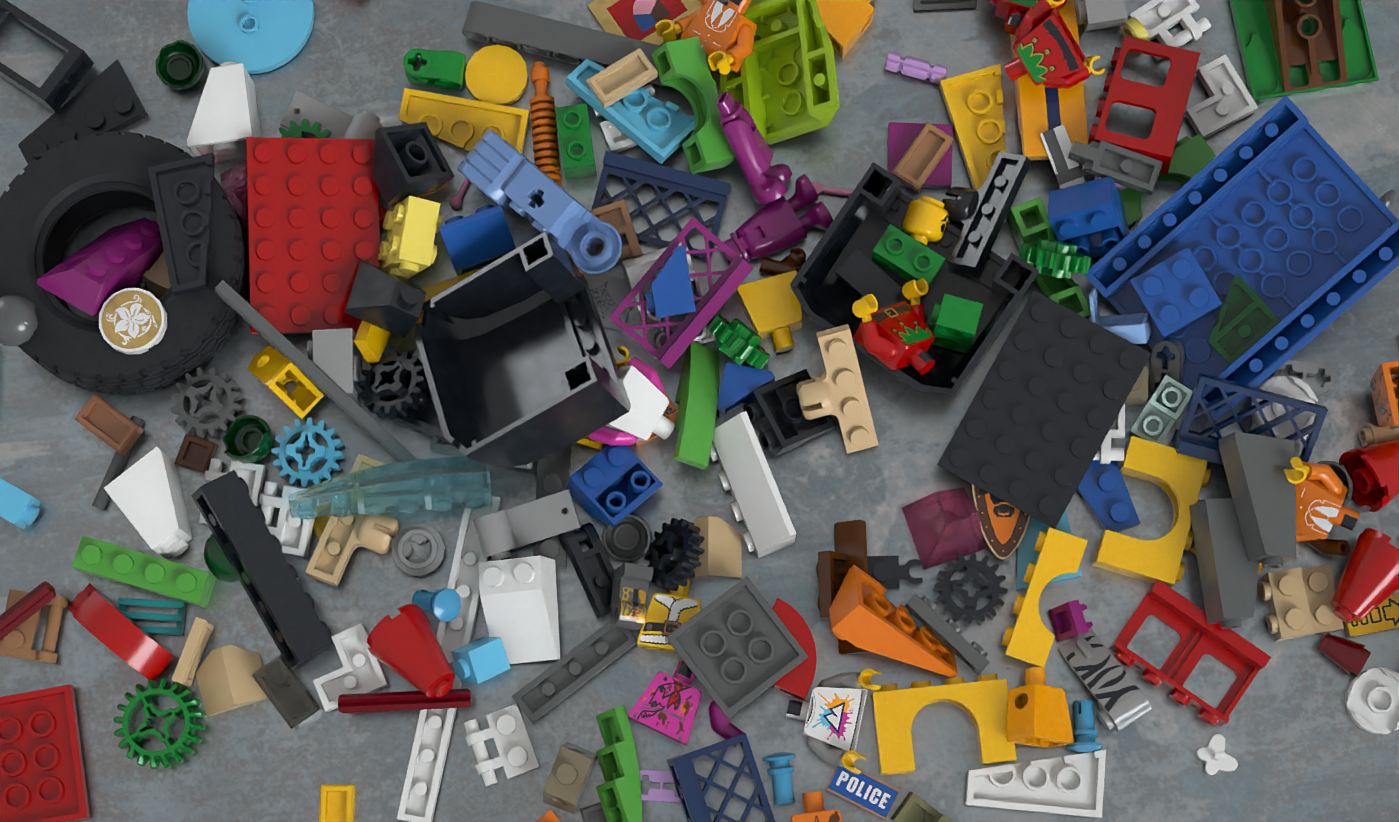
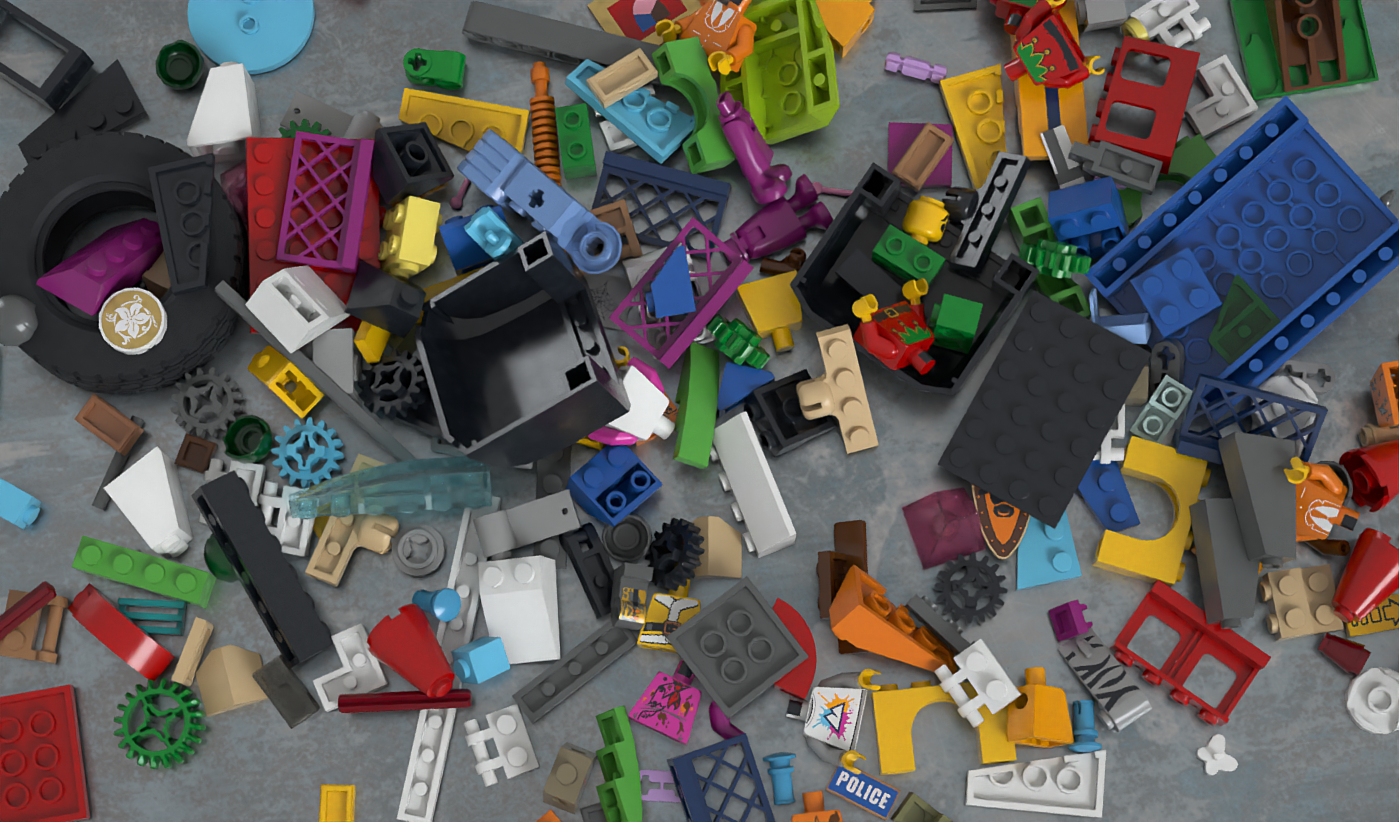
yellow tile [465,45,528,106] -> none
black plate [867,556,923,590] -> none
yellow arch [1001,527,1088,668] -> none
none -> white slope [245,265,350,353]
none -> magenta fence [276,131,374,274]
none -> medium azure hips [464,206,525,261]
none -> white plate [934,639,1022,728]

